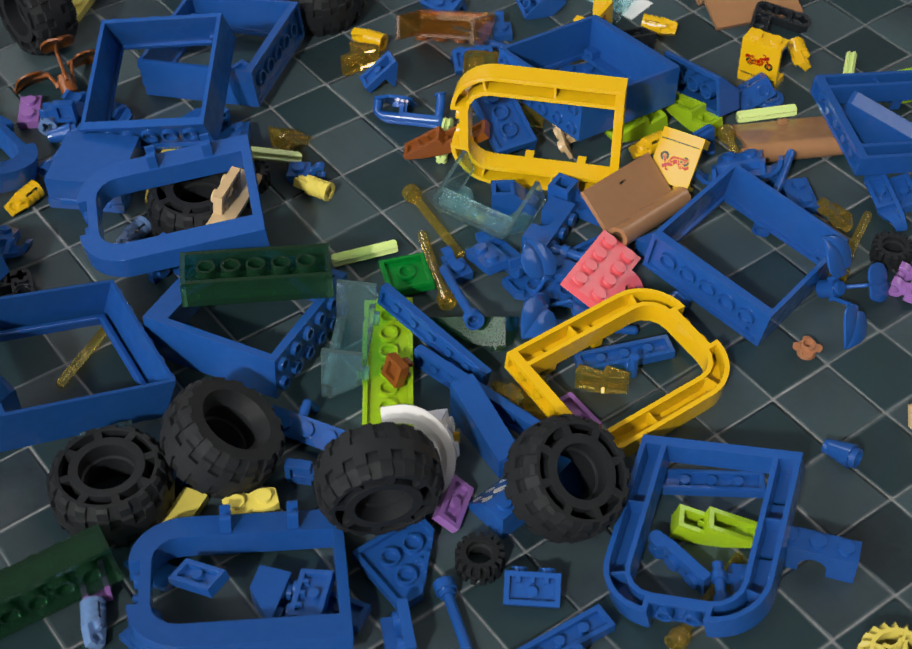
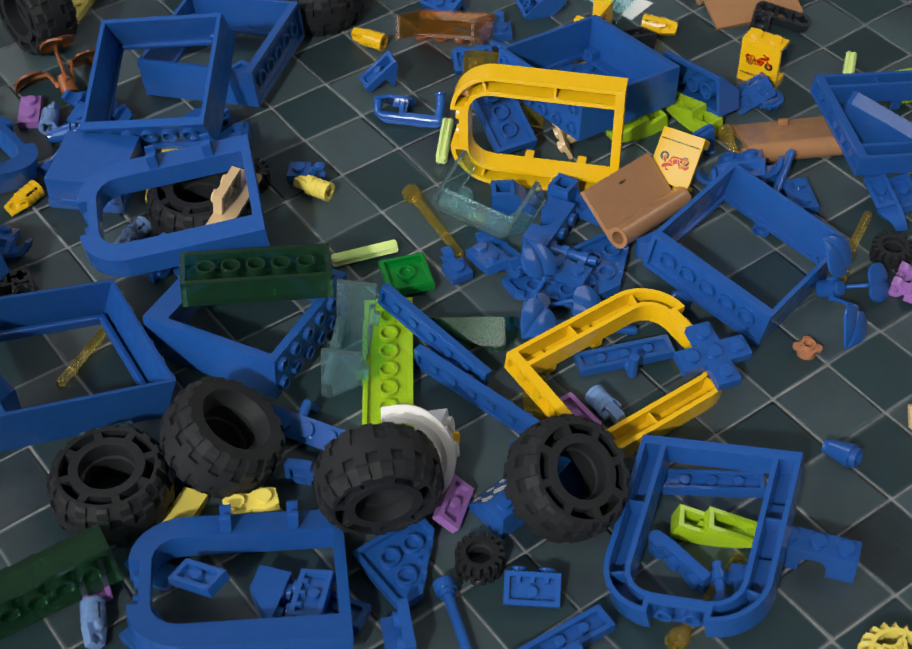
blue plate [38,100,79,123] -> none
yellowish green axle [251,146,302,163] -> none
clear yellow slope [268,126,311,151] -> none
clear yellow slope [340,41,380,76] -> none
dark orange tile [381,352,414,388] -> none
dark orange slope [403,119,490,160] -> none
clear yellow piece [418,230,457,311] -> none
blue piece [439,265,484,330] -> none
blue slope [450,373,515,478] -> none
clear yellow plate [490,380,524,406] -> none
coral plate [560,230,643,308] -> none
clear yellow slope [575,364,630,394] -> none
yellow hinge [628,130,662,159] -> none
yellowish green axle [735,104,797,123] -> none
yellow hinge [787,37,811,71] -> none
clear yellow plate [816,197,853,233] -> none
none -> medium blue hinge [584,385,626,424]
none -> blue plate [673,321,753,391]

